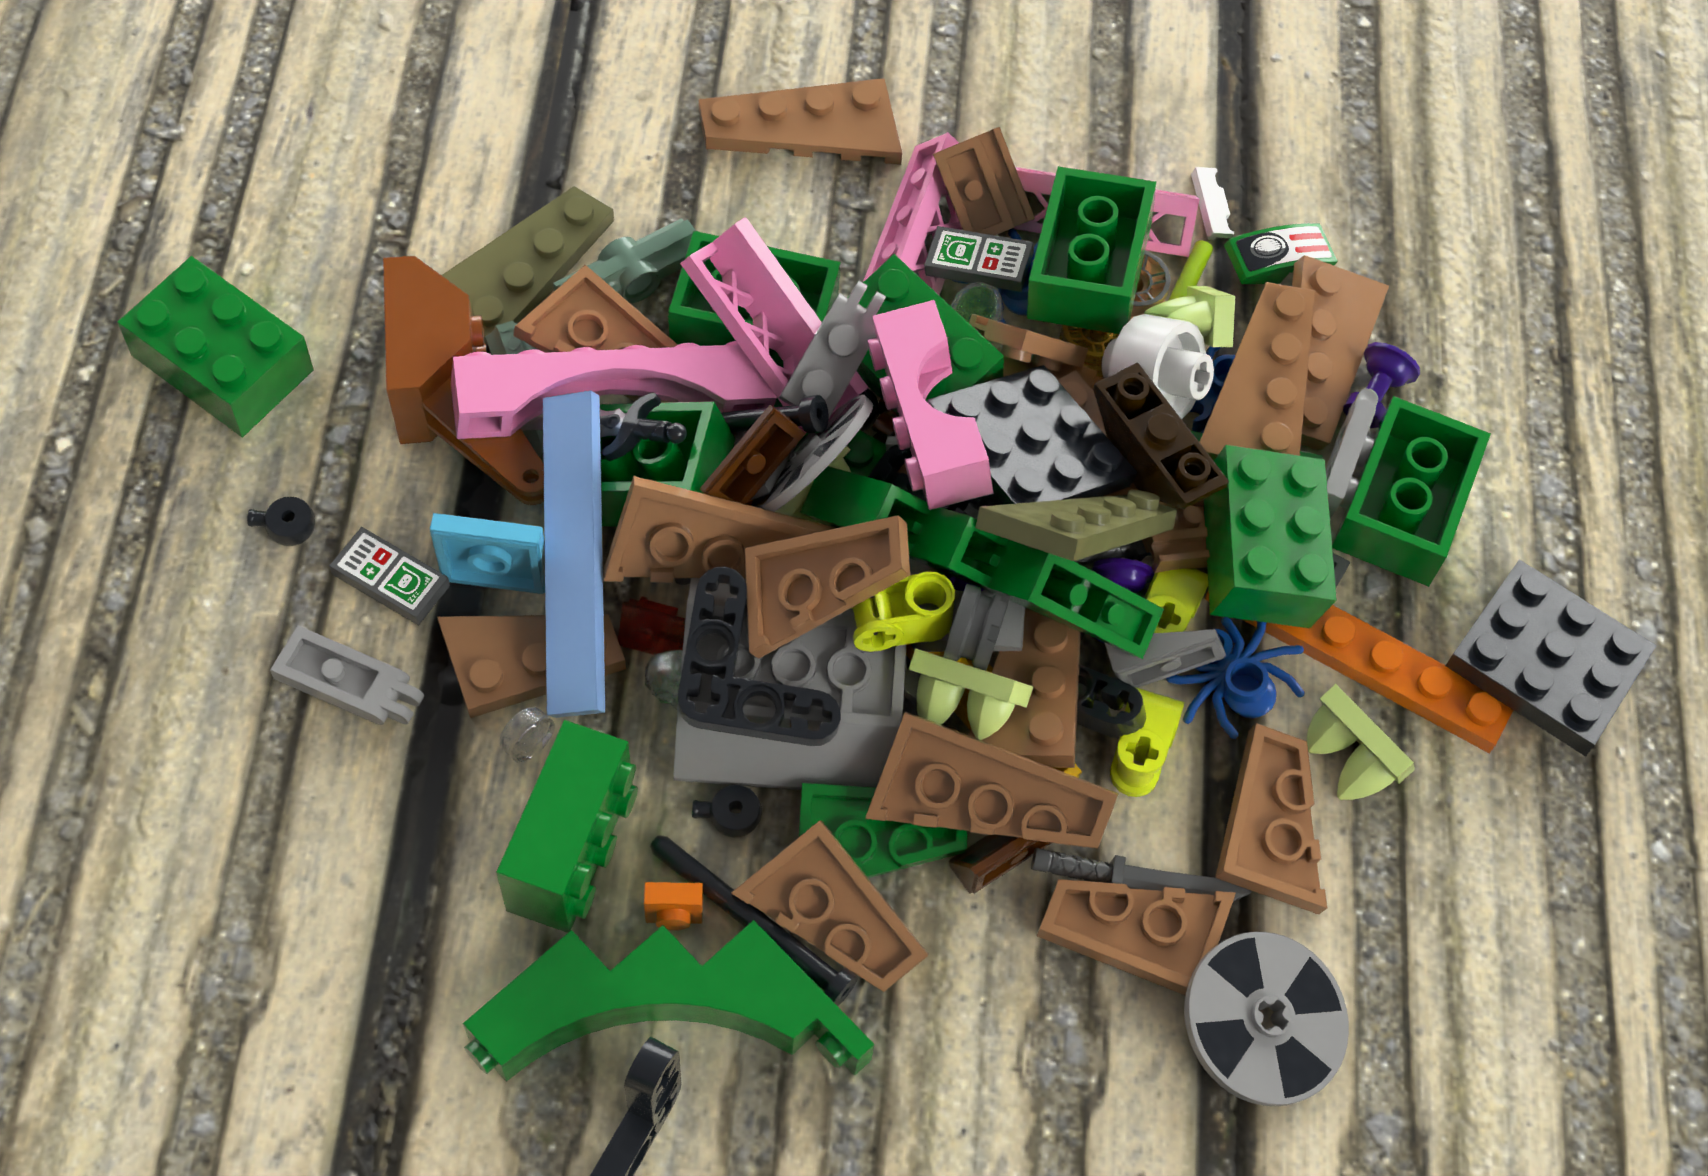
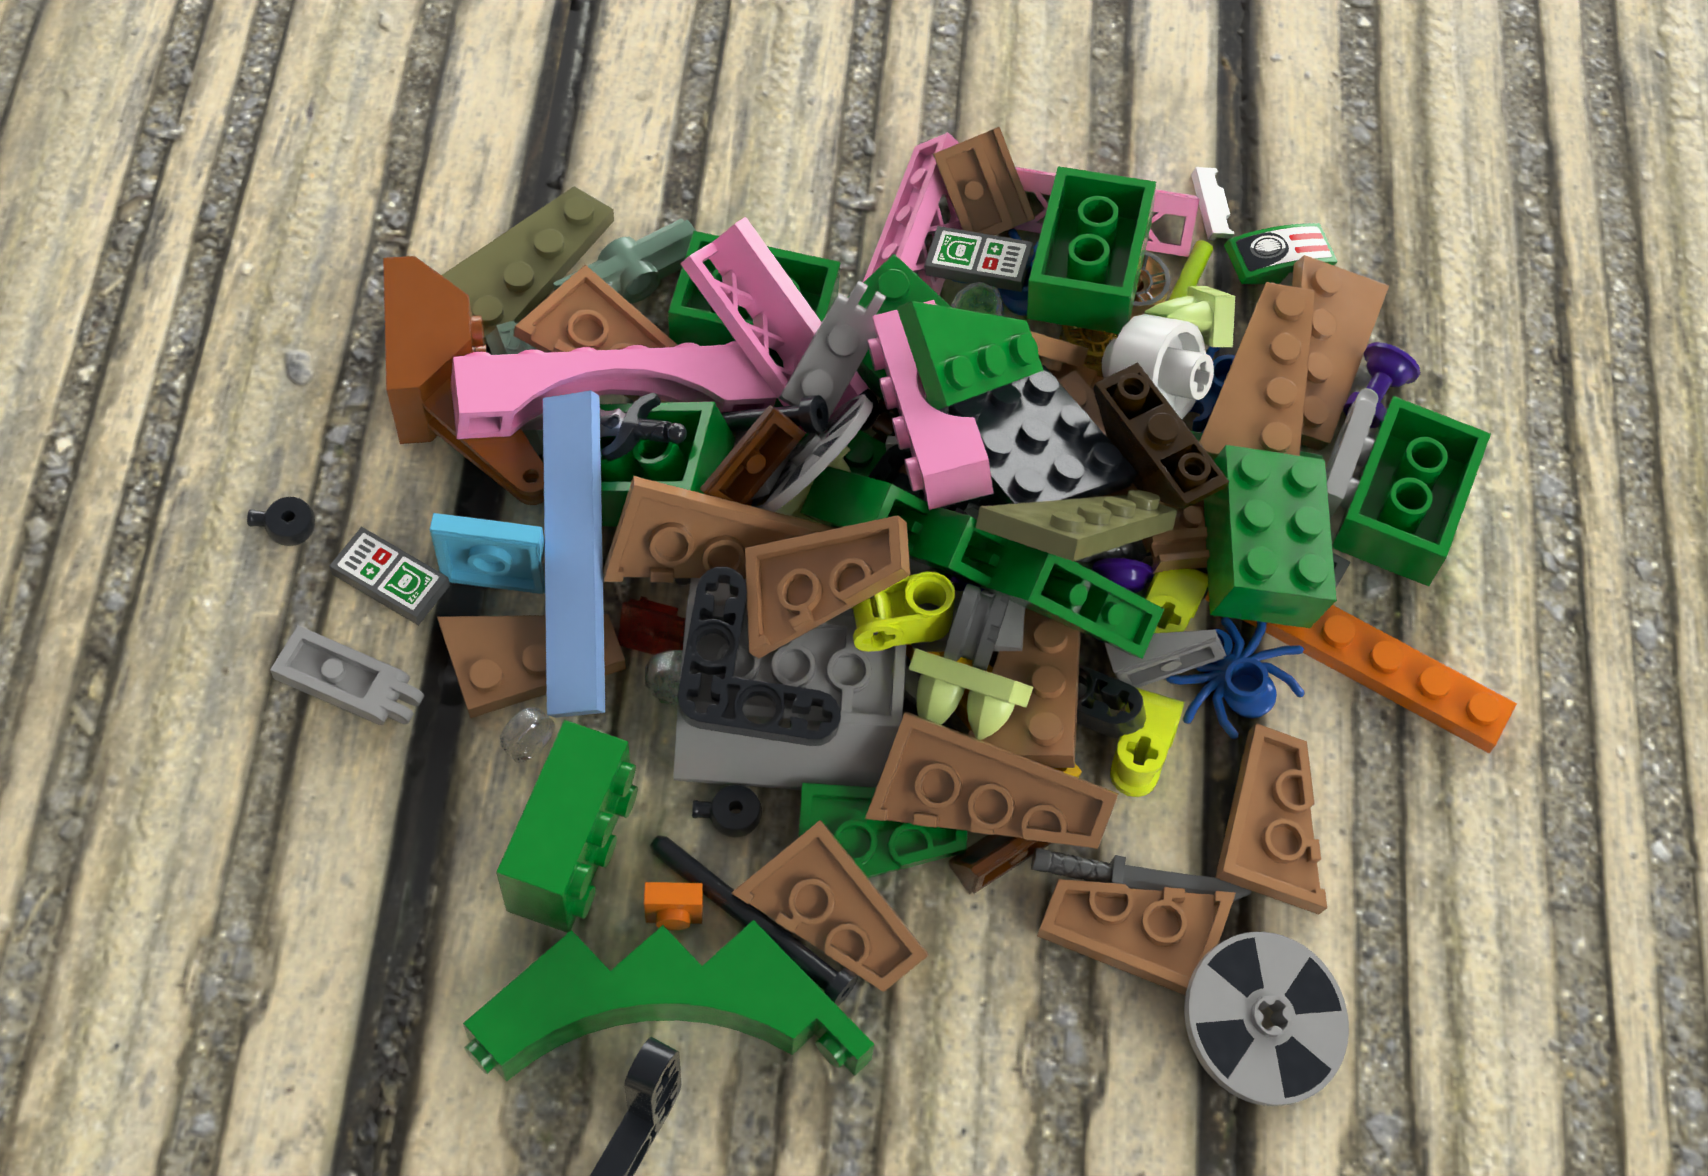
green brick [117,256,314,438] -> none
medium nougat wing [699,78,902,165] -> none
yellowish green tile [1307,684,1415,800] -> none
plate [1445,559,1656,757] -> none
none -> green wing [896,301,1044,410]

